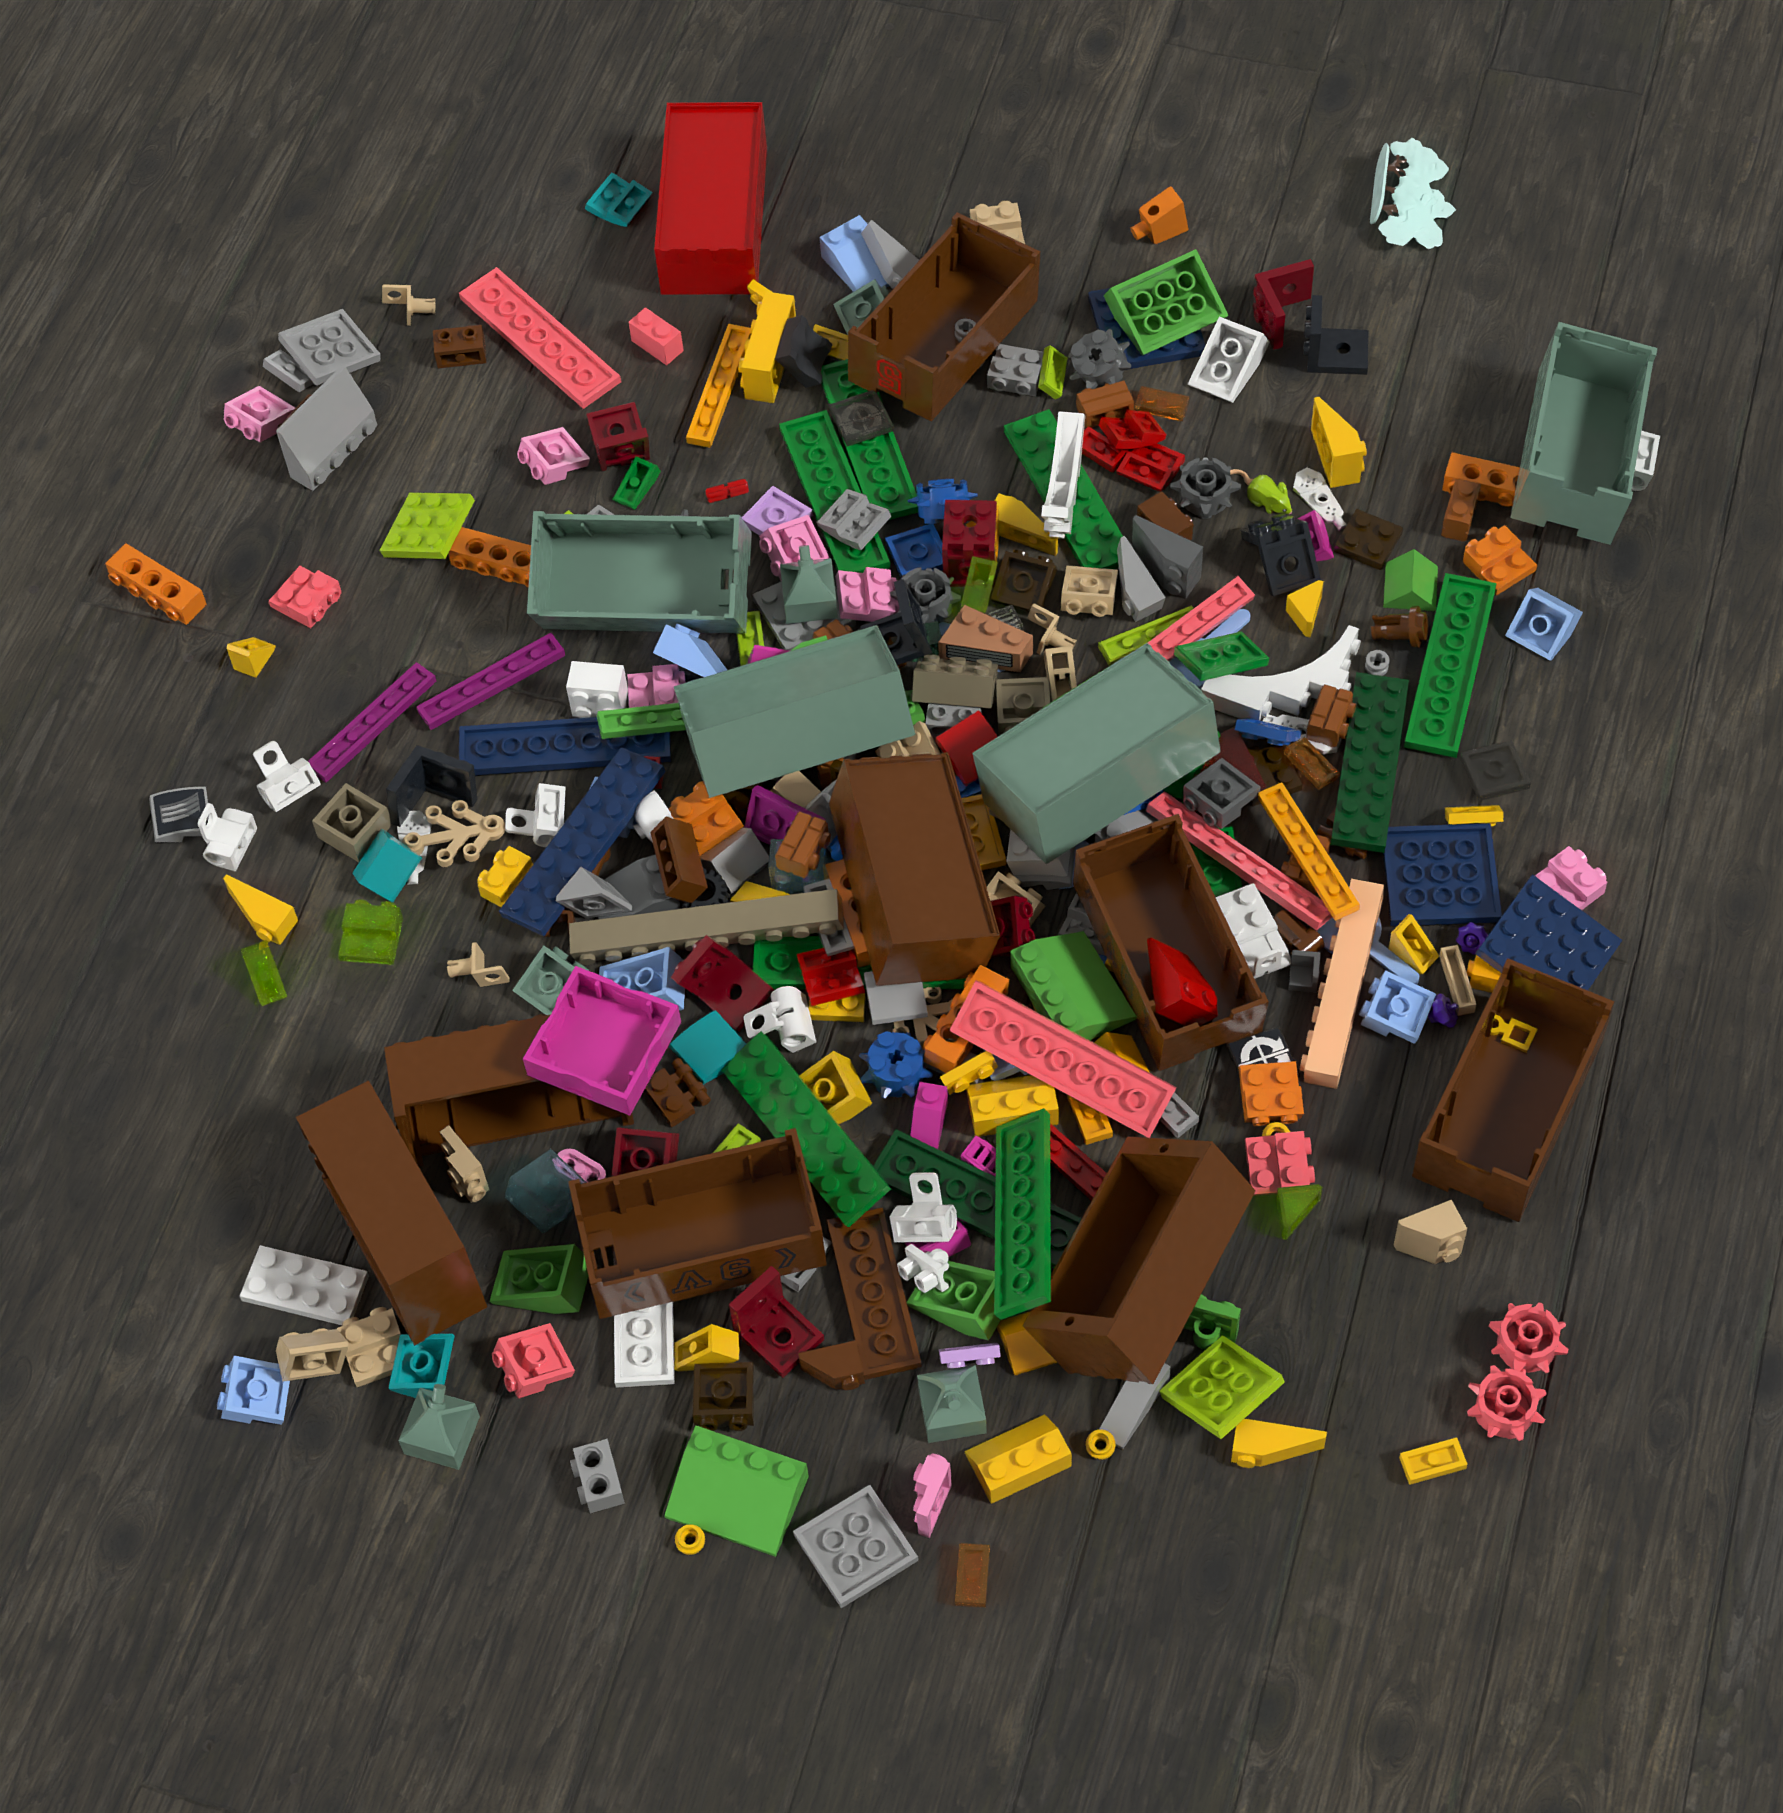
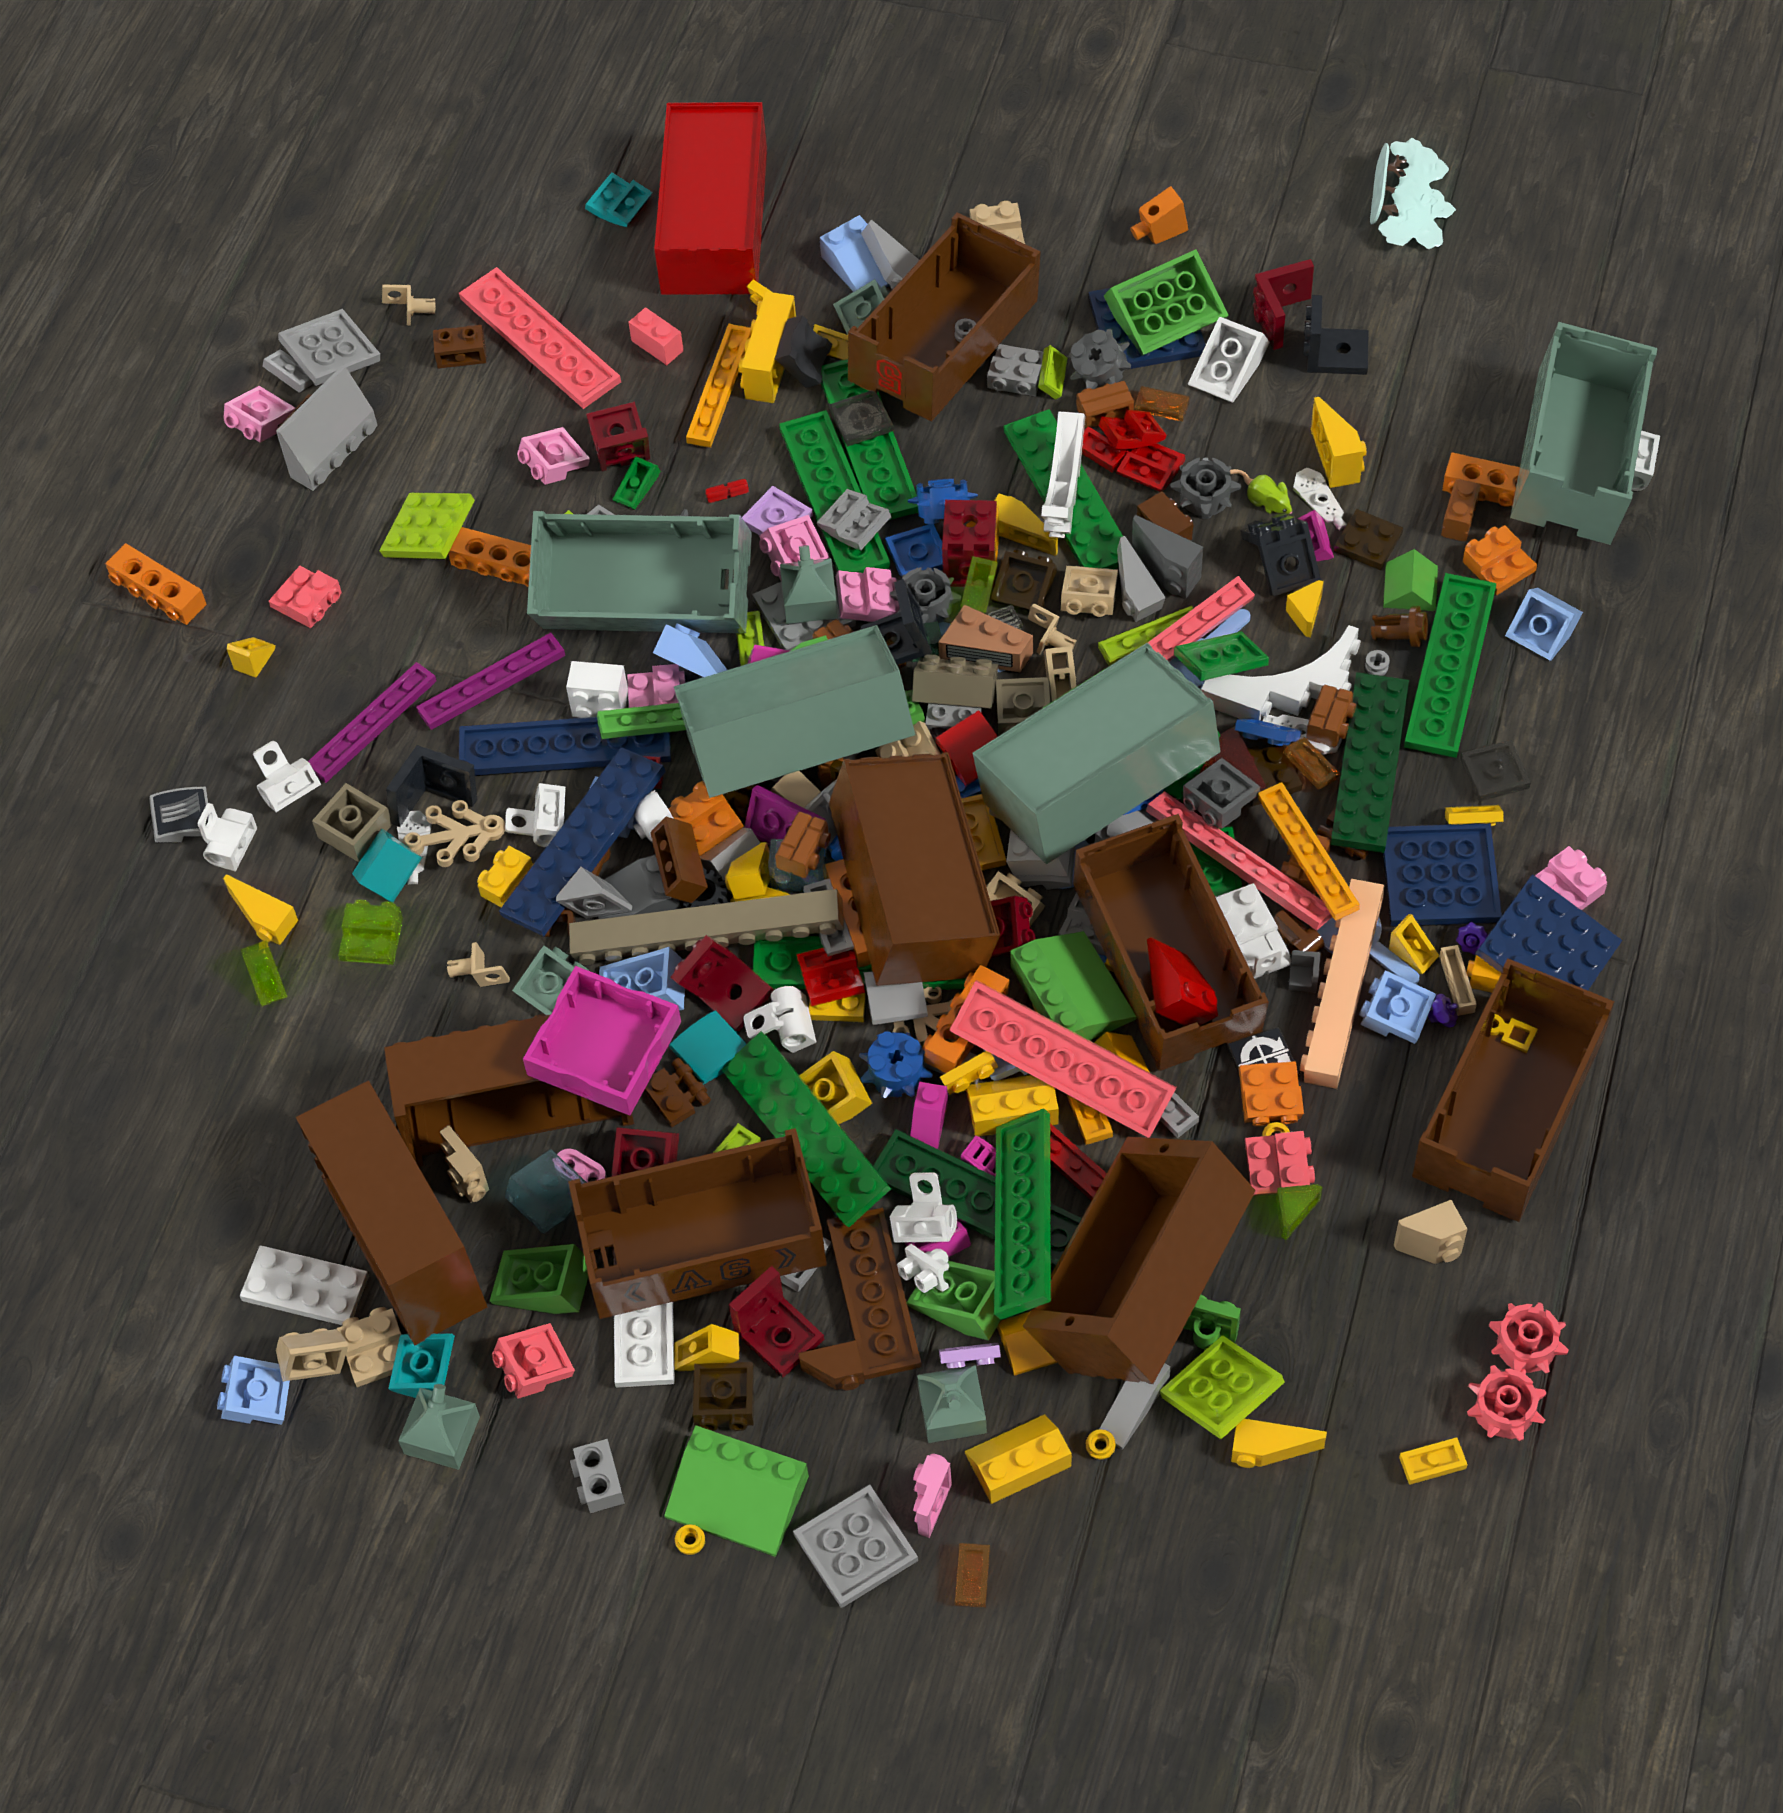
none -> yellow slope [725,842,774,899]

